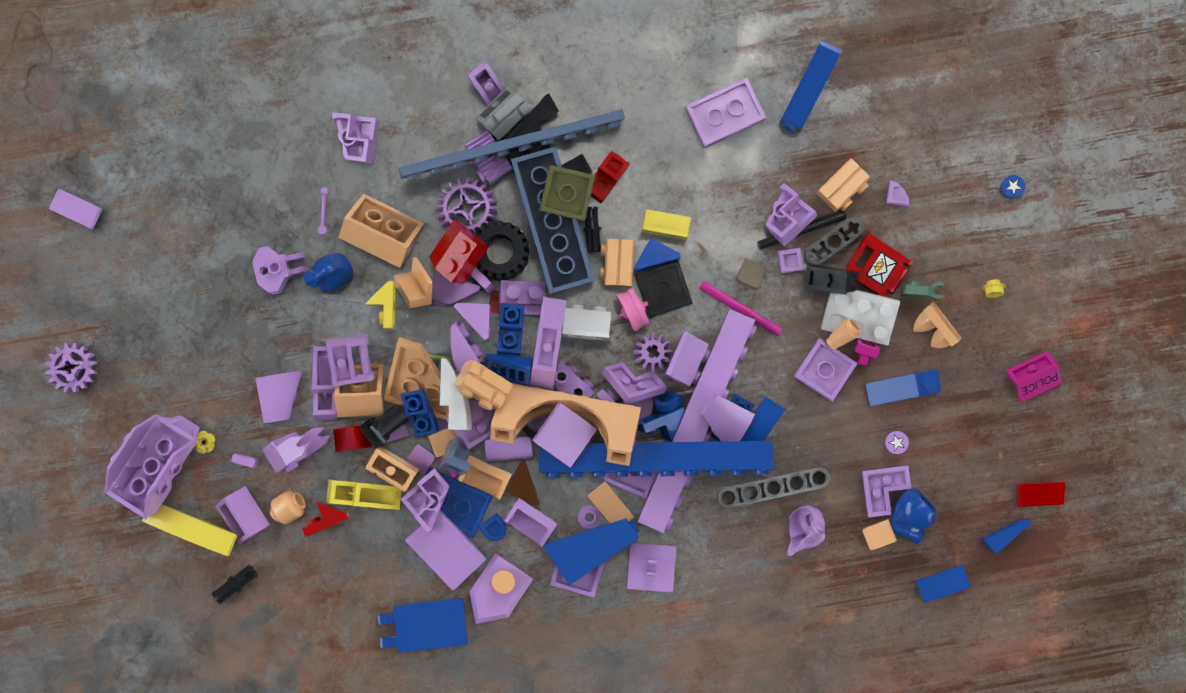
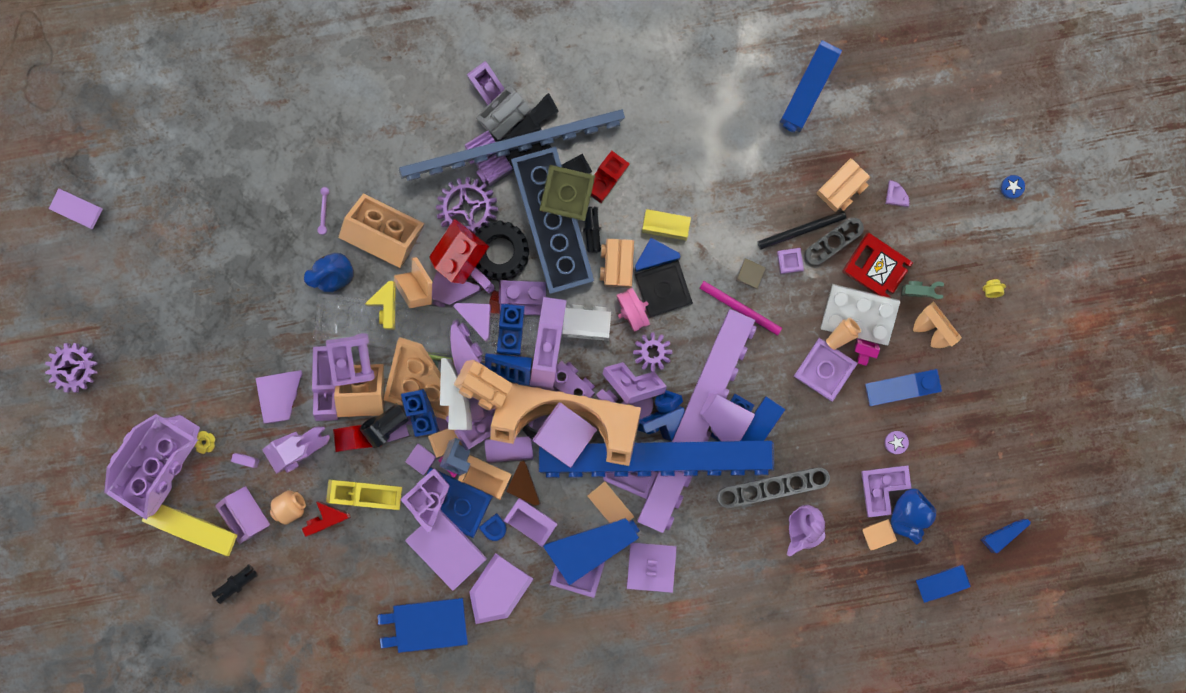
lavender hinge [252,246,308,295] -> none
lavender slope [332,112,380,164] -> none
light nougat brick [365,446,420,492] -> none
light nougat tile [492,570,515,594] -> none
lavender plate [578,505,601,529] -> none
lavender slope [664,331,710,387] -> none
lavender tile [685,77,766,148] -> none
lavender slope [766,183,817,247] -> none
black hinge [804,266,860,295] -> none
dark pink panel [1006,351,1062,403] -> none
red slope [1016,481,1066,507] -> none

